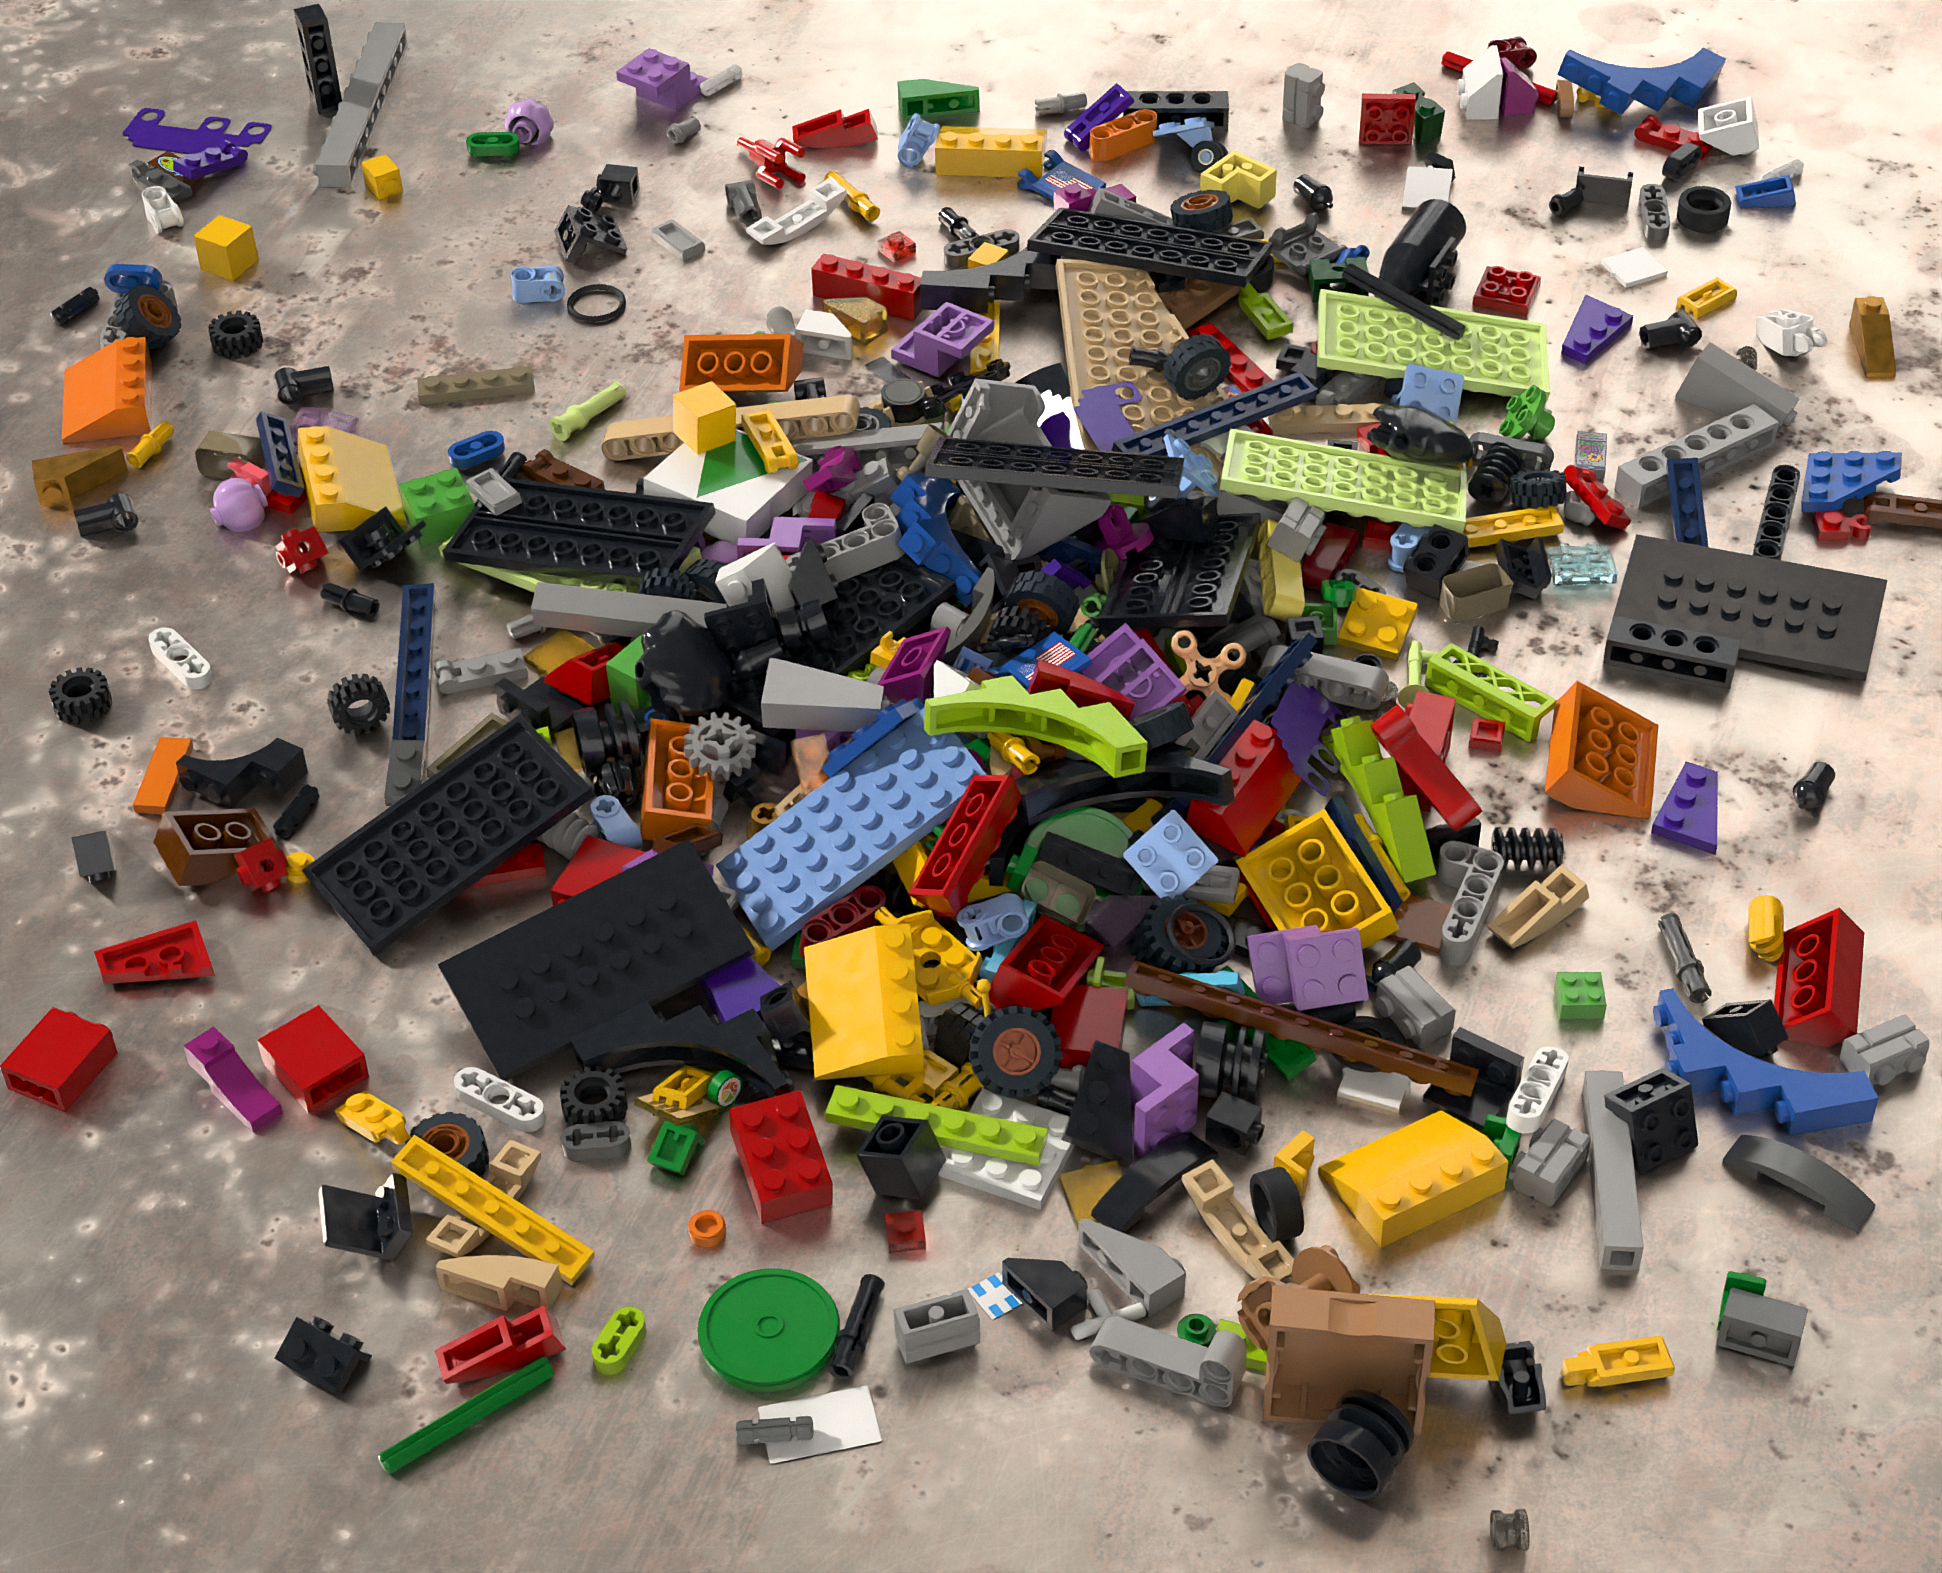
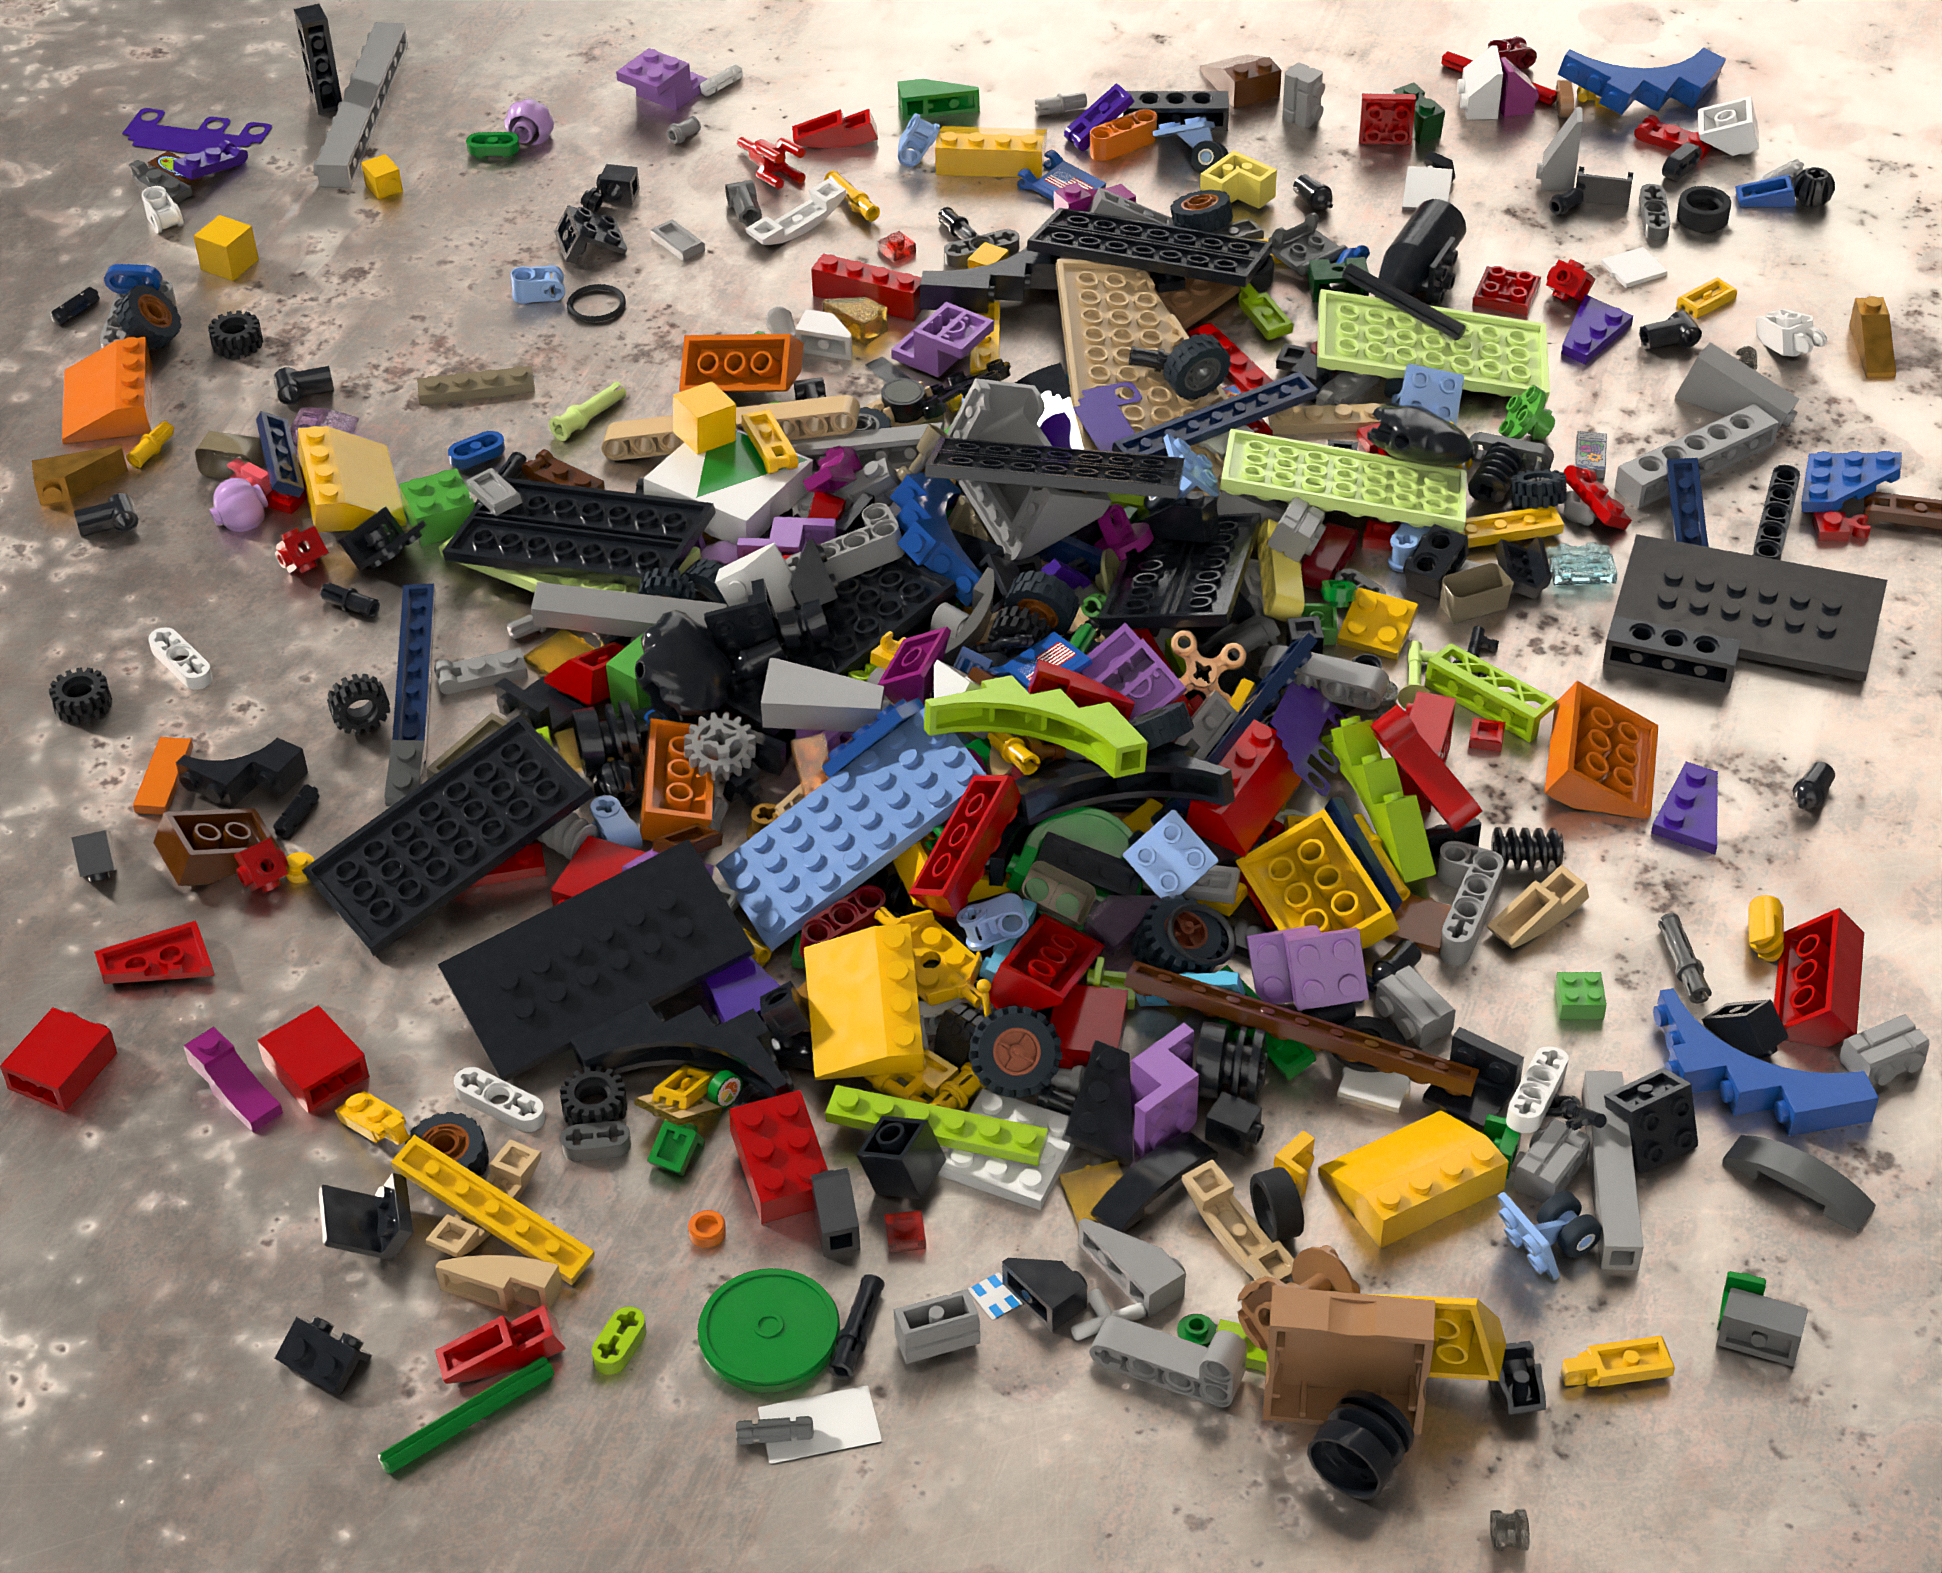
none -> black slope [811,1168,861,1257]
none -> reddish brown slope [1200,54,1282,109]
none -> plate [1498,1191,1602,1281]
none -> light grey slope [1536,107,1583,191]
none -> black piece [1545,1094,1607,1131]
none -> red brick [1546,259,1596,303]
none -> black piece [1793,167,1835,207]

